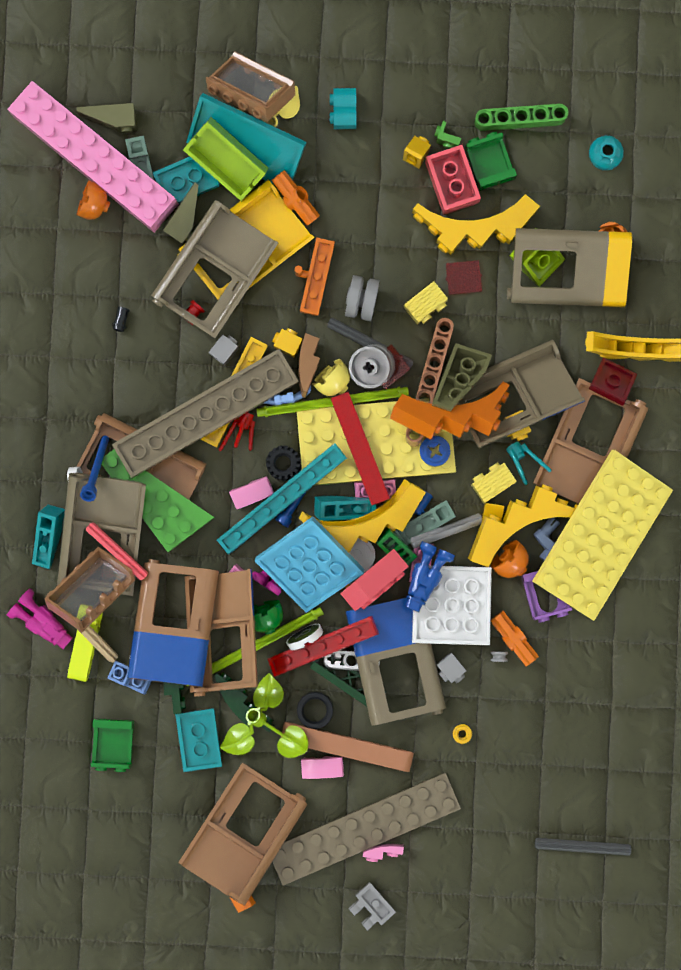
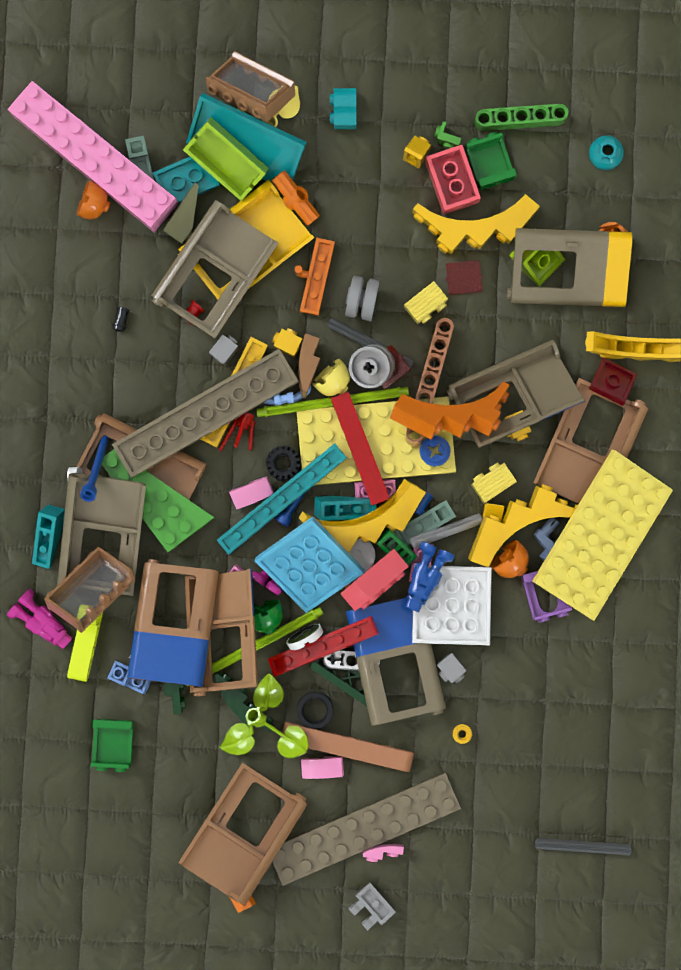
olive slope [77,103,137,134] -> none
tan axle [77,625,118,663] -> none
coral axle [86,522,148,580] -> none
teal plate [175,708,222,772] -> none
olive wedge [432,343,492,412] -> none
orange piece [490,611,539,666] -> none
light grey bush [491,651,508,662] -> none
teal plant [506,441,552,485] -> none

